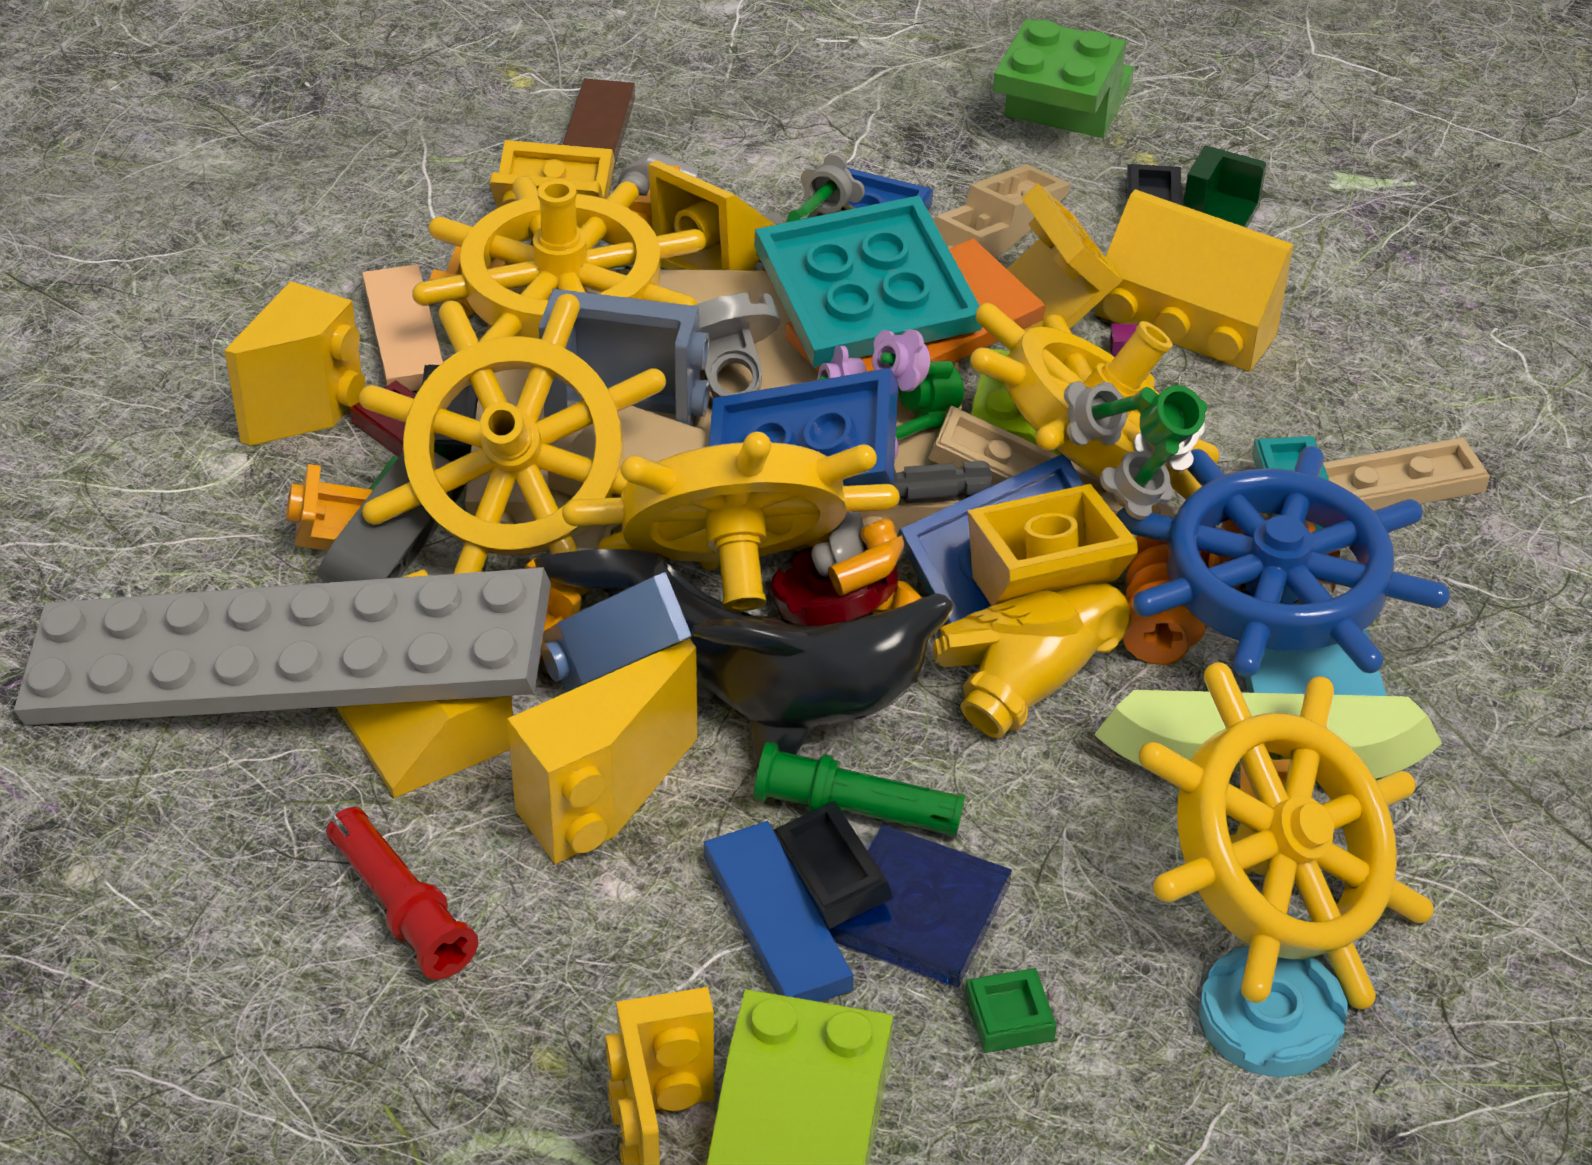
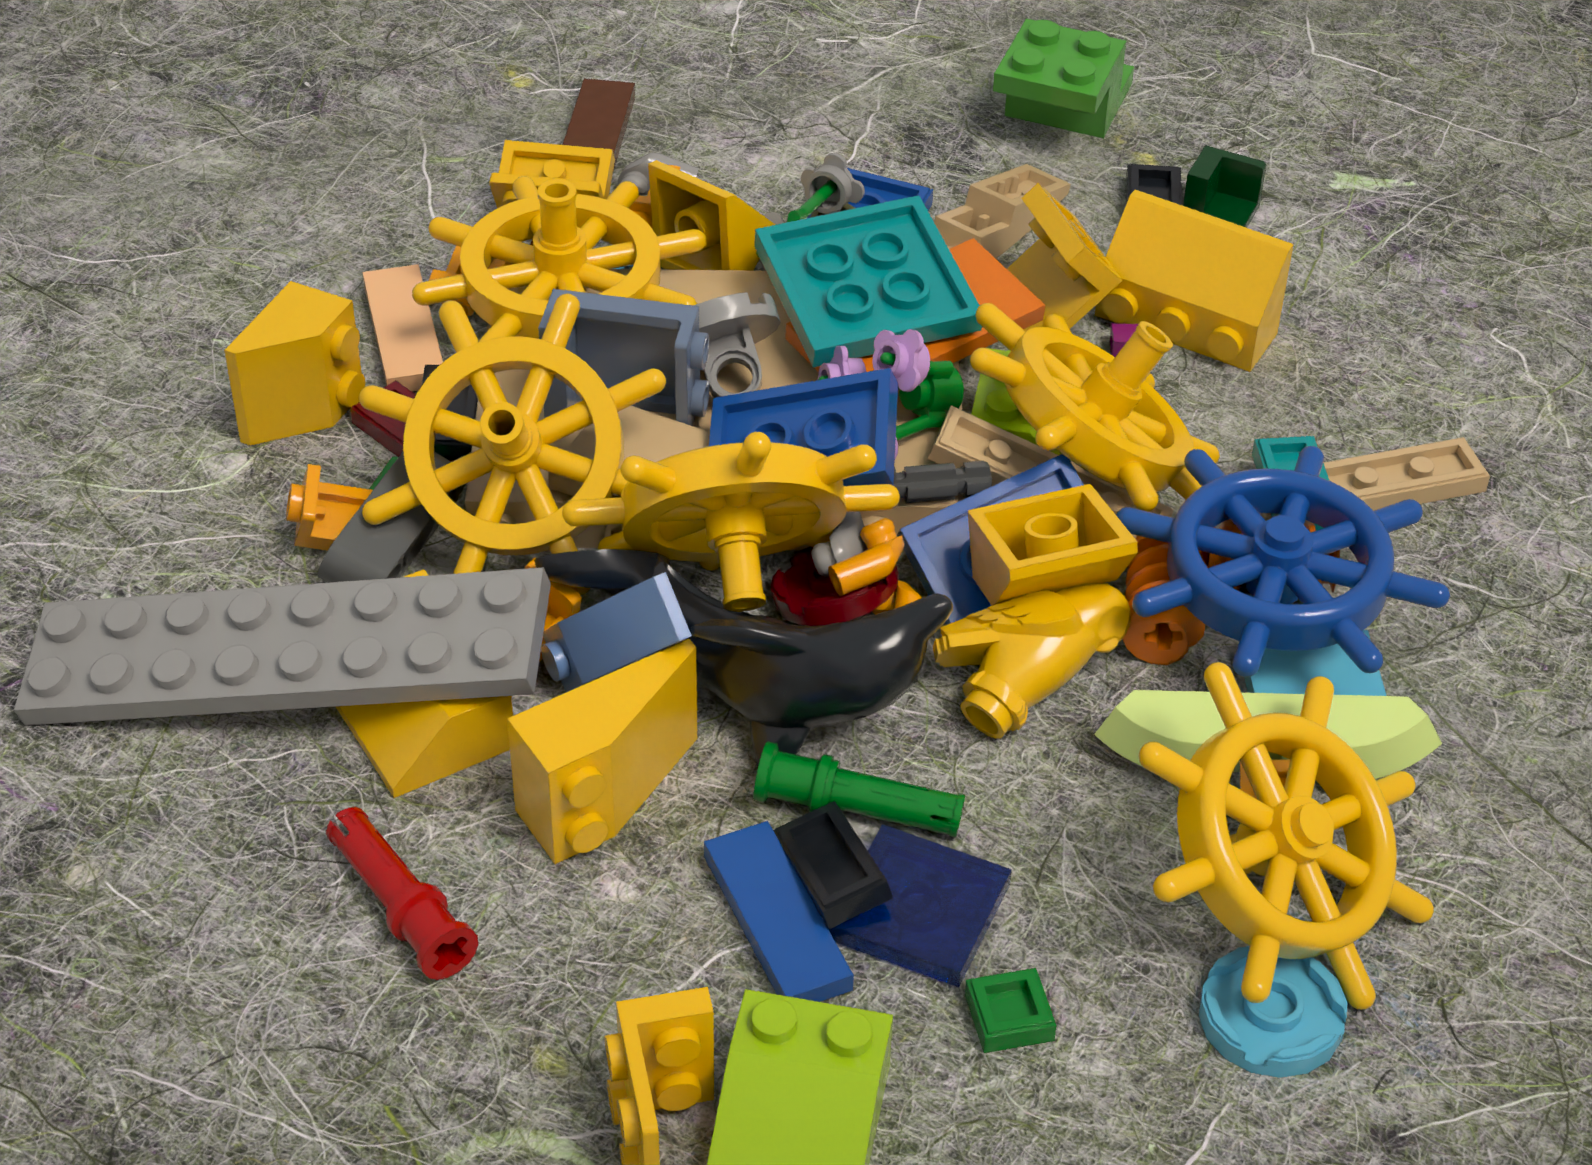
plant [1064,381,1207,520] -> none

